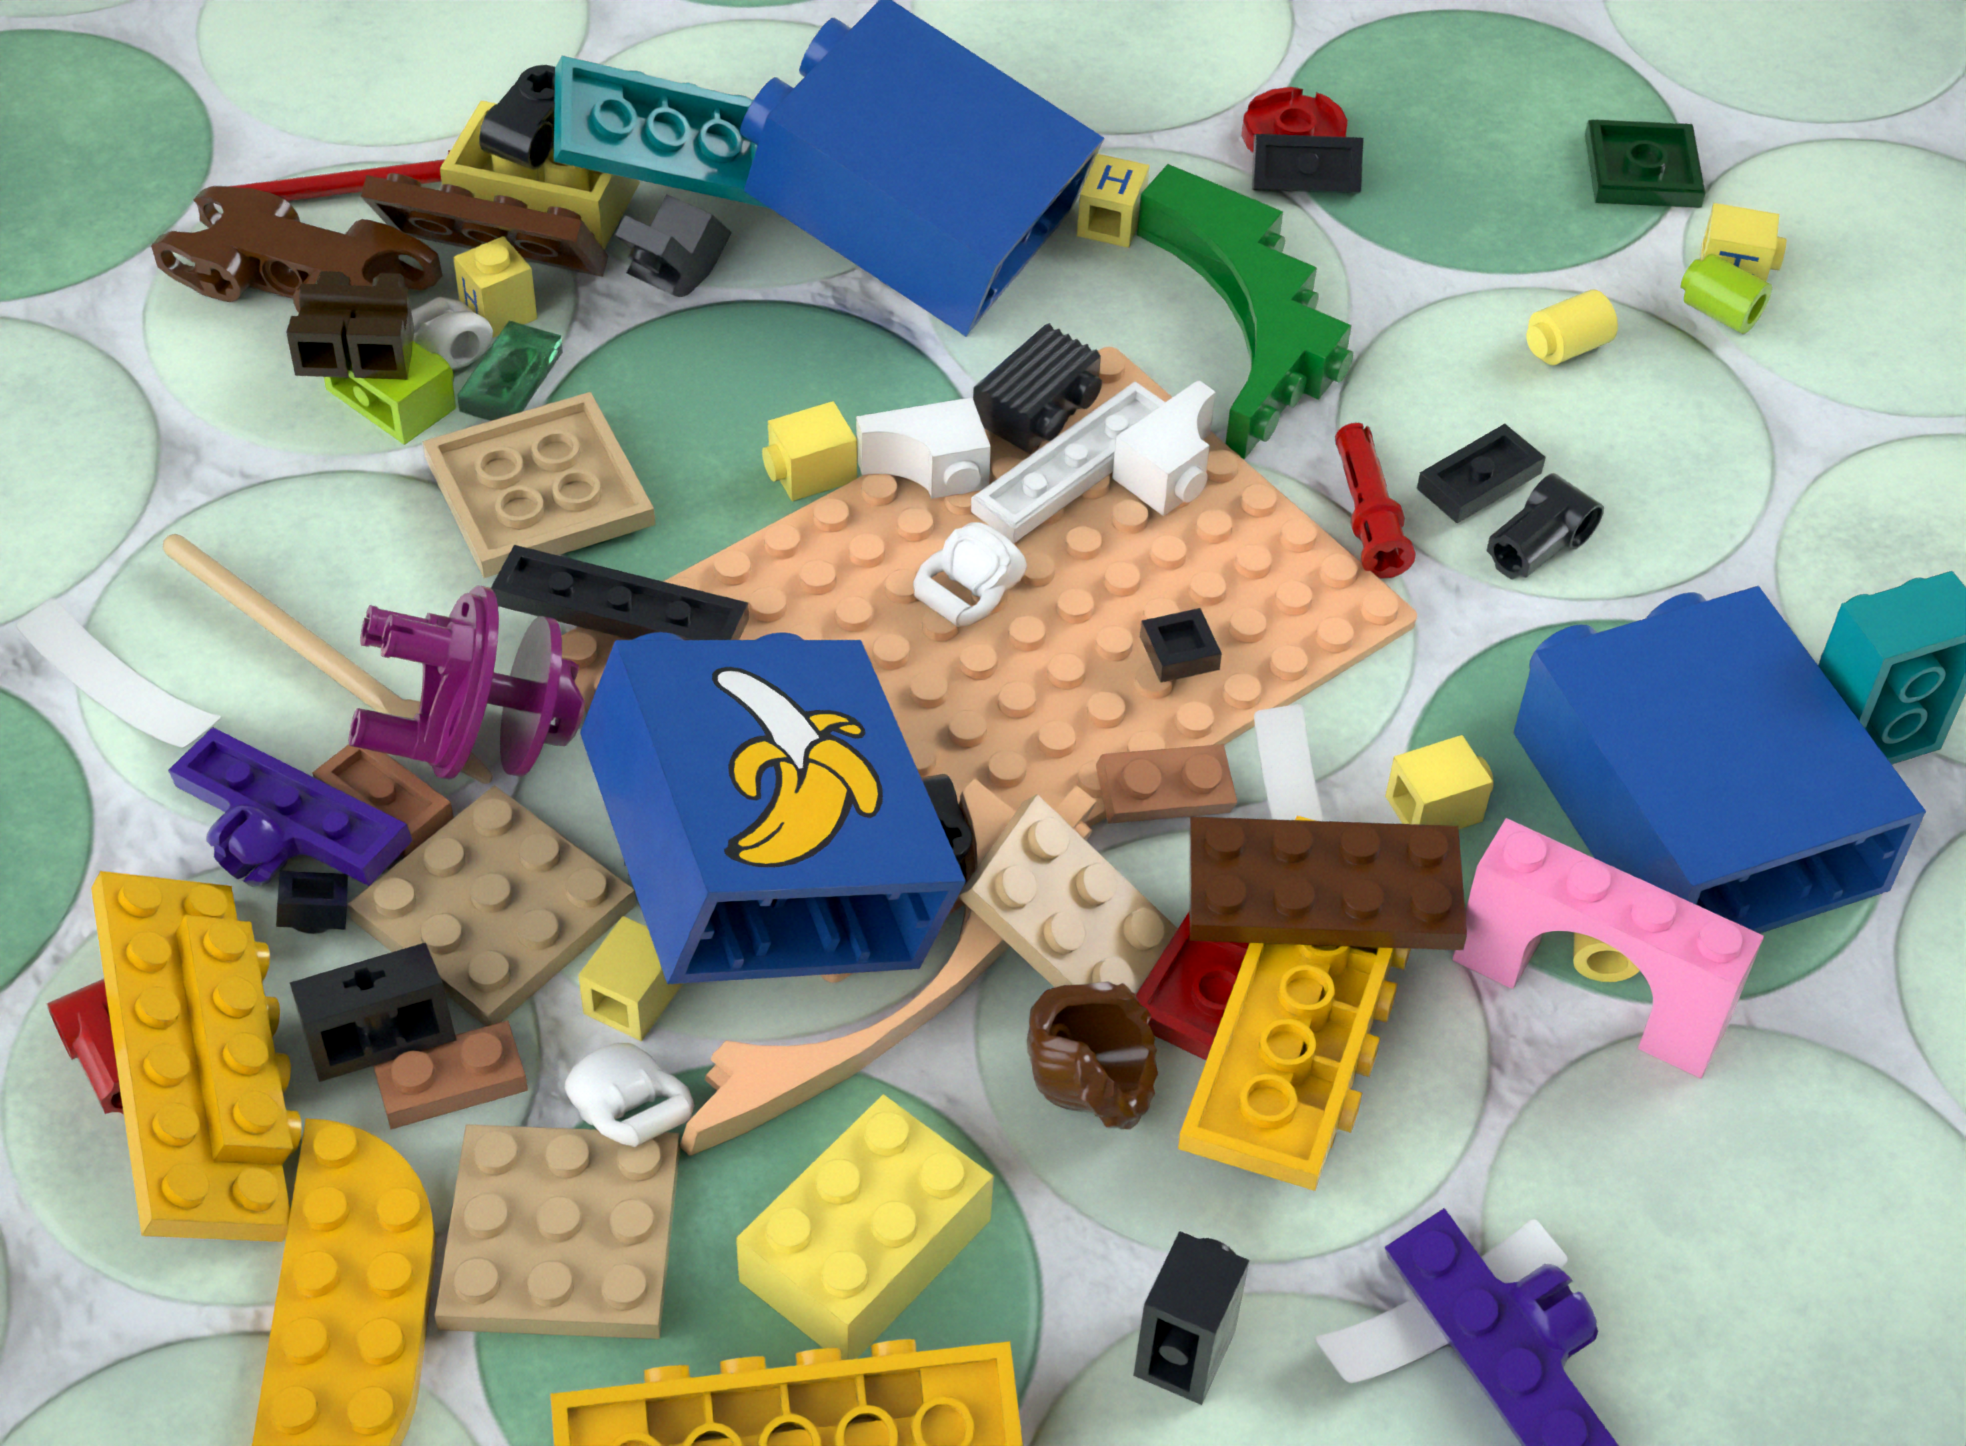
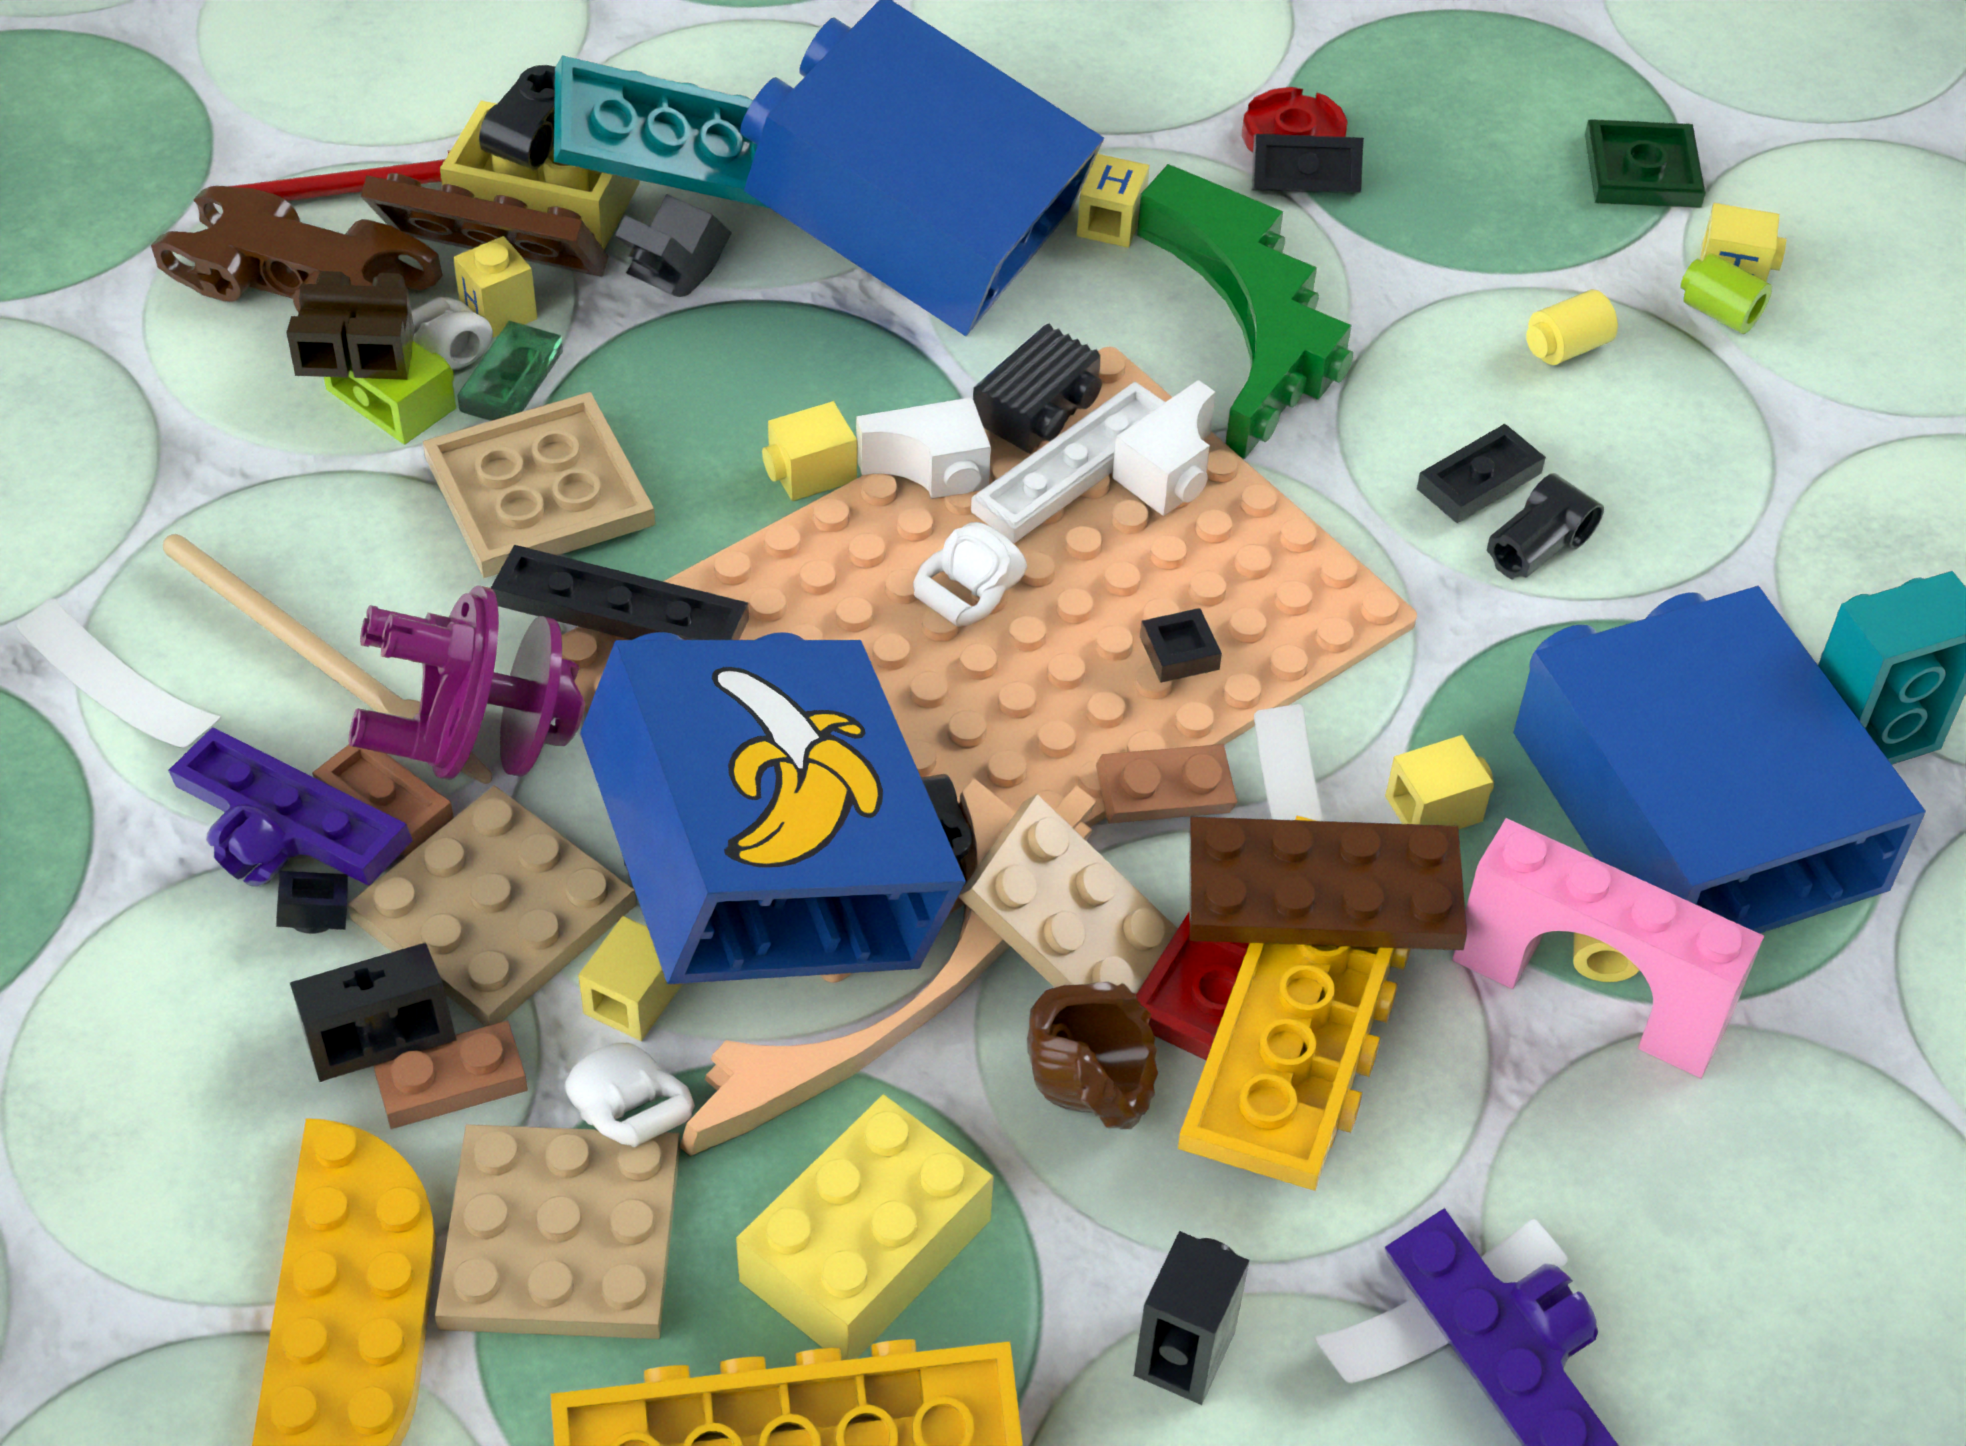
red piece [46,979,124,1114] -> none
yellow plate [91,871,302,1242] -> none
red pin [1335,422,1416,579] -> none

